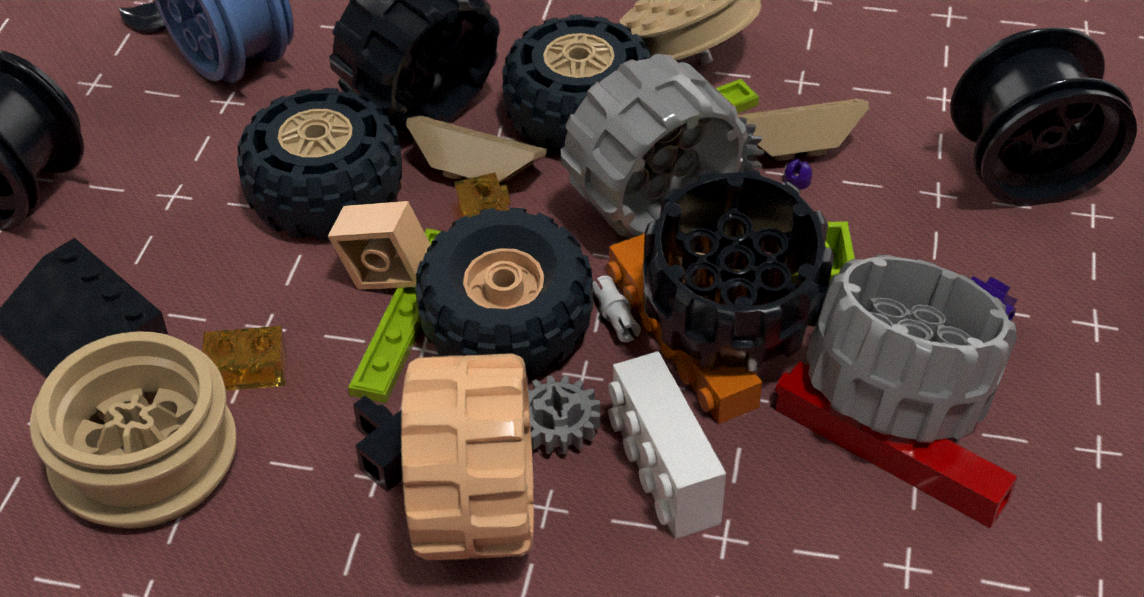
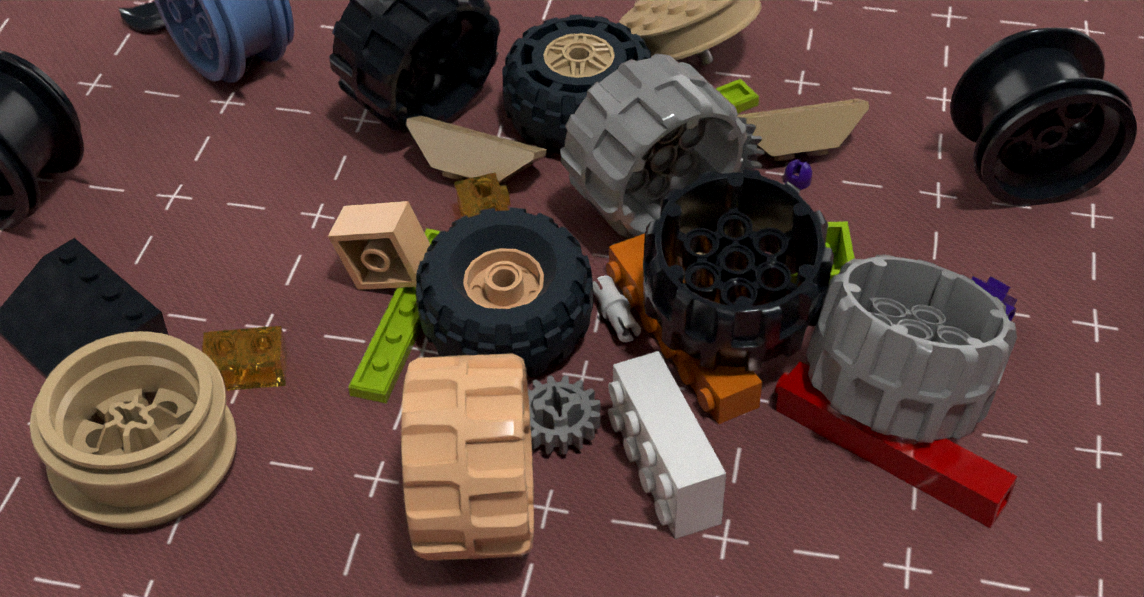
black wheel [236,88,402,240] -> none
black brick [353,396,403,492] -> none

